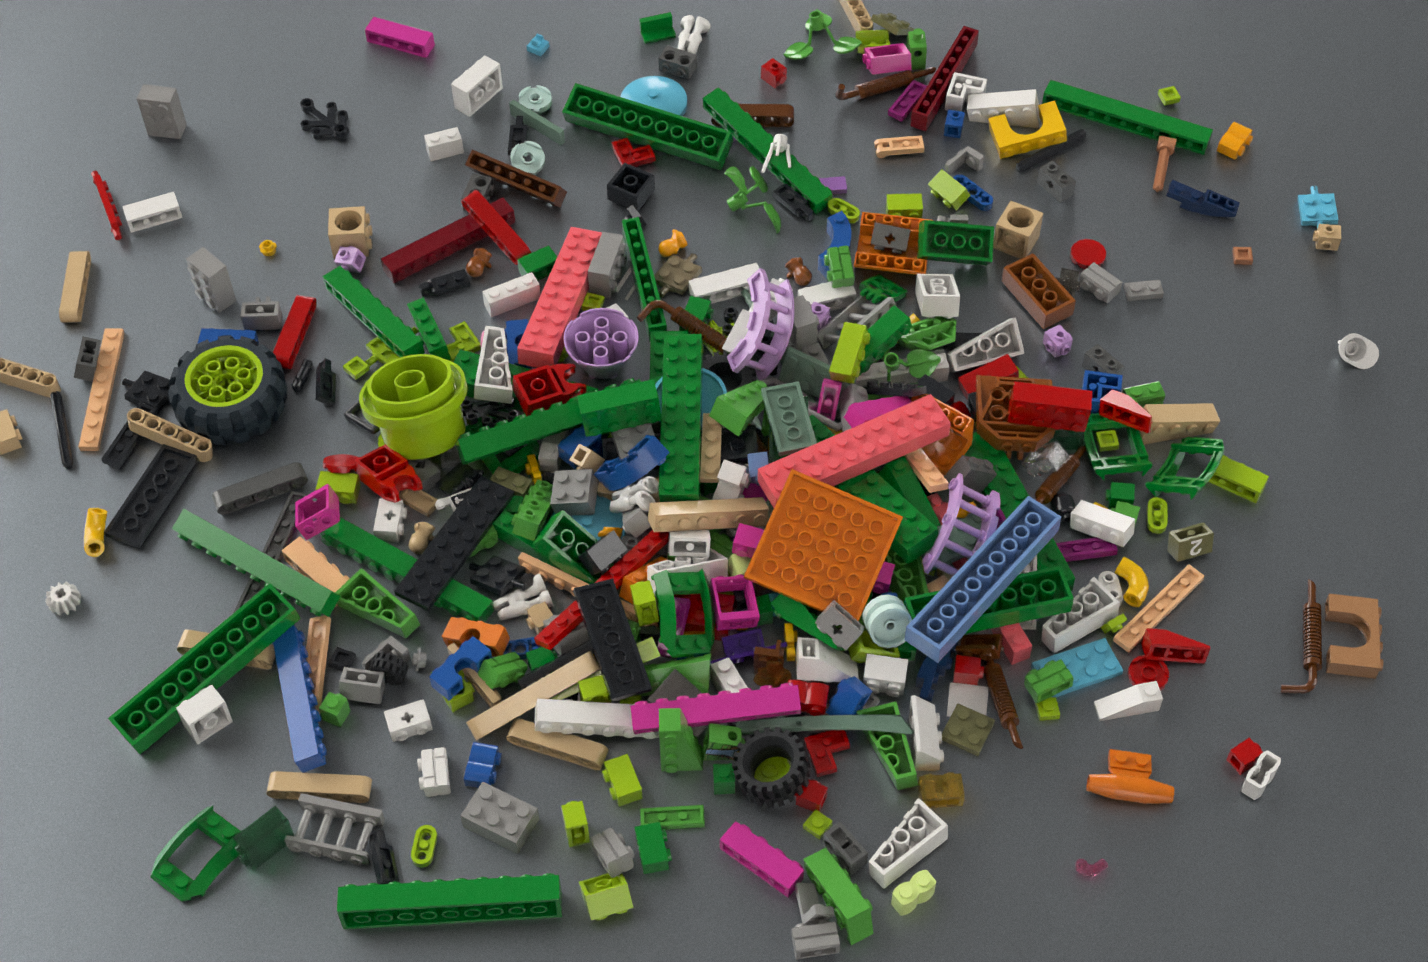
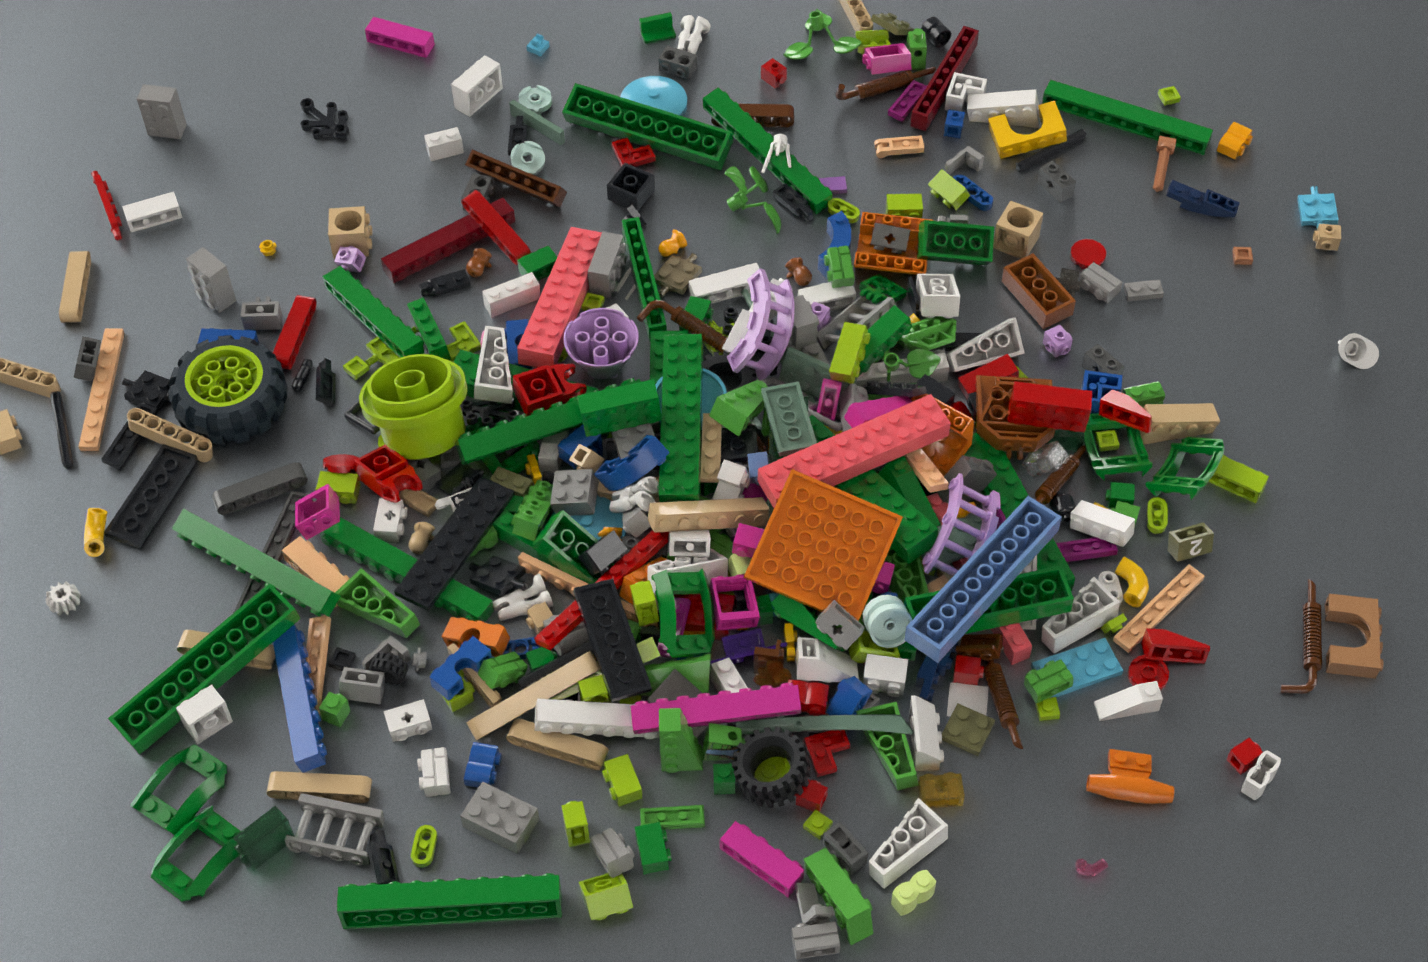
none -> green wedge [130,744,227,835]
none -> black piece [908,277,920,318]
none -> black wheel [921,16,952,48]

